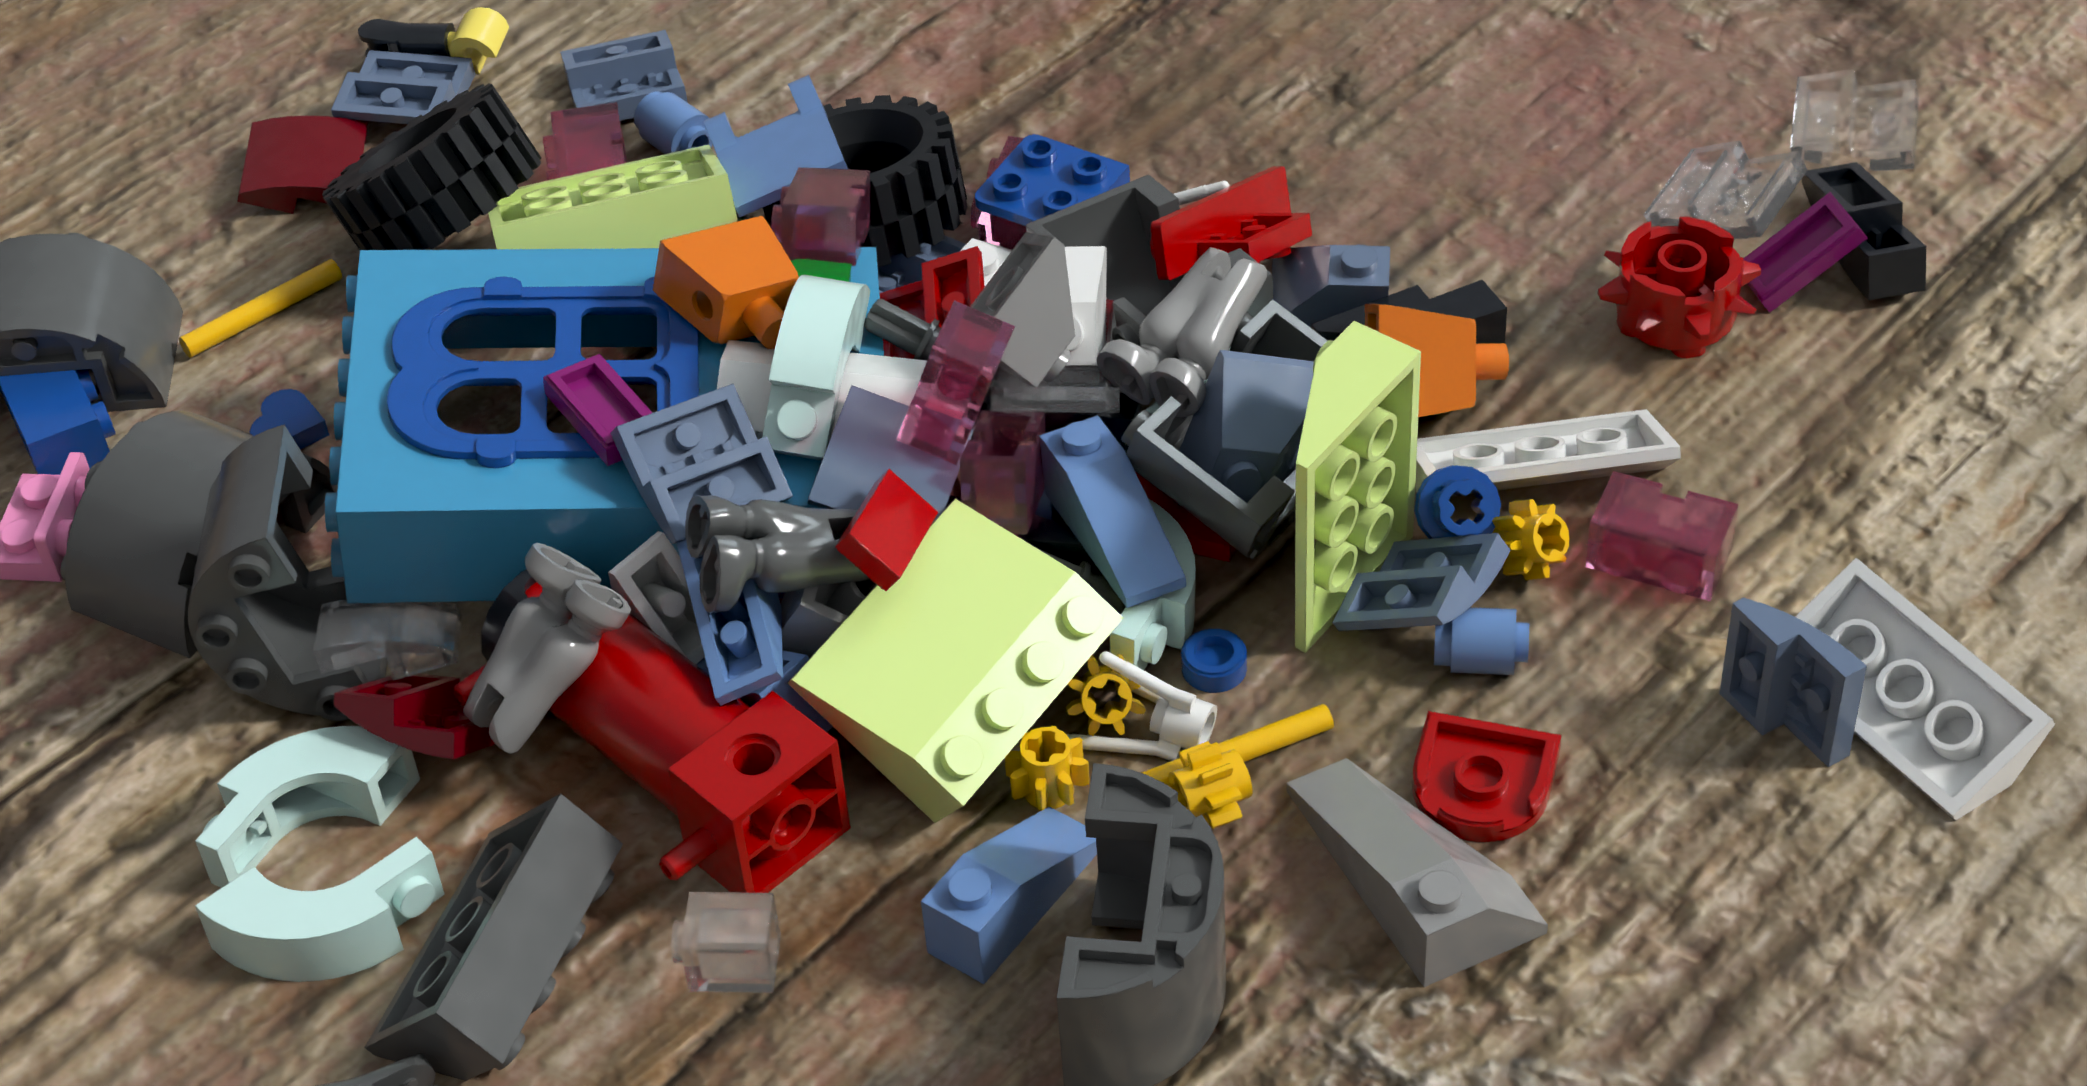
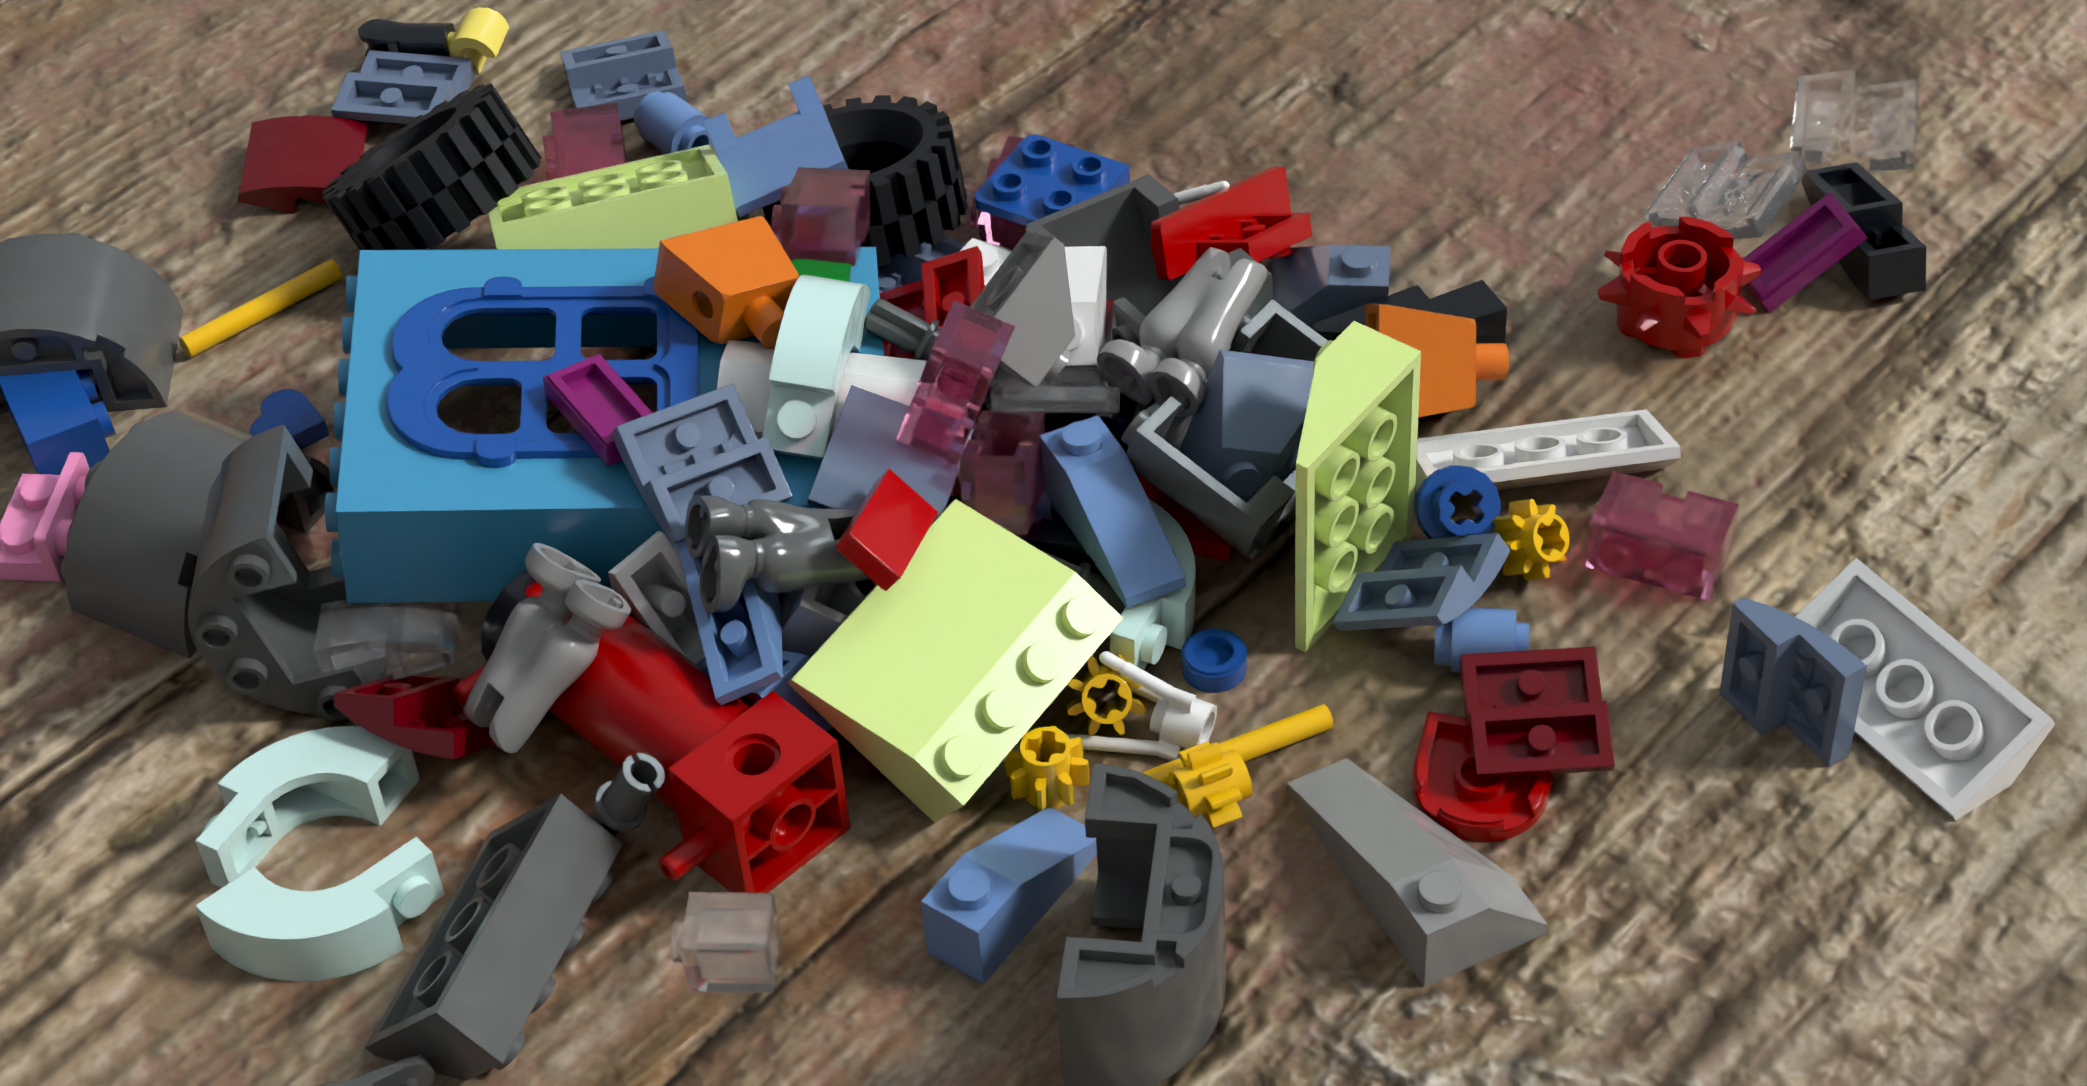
none -> dark grey axle [589,753,665,841]
none -> dark red slope [1459,646,1615,779]

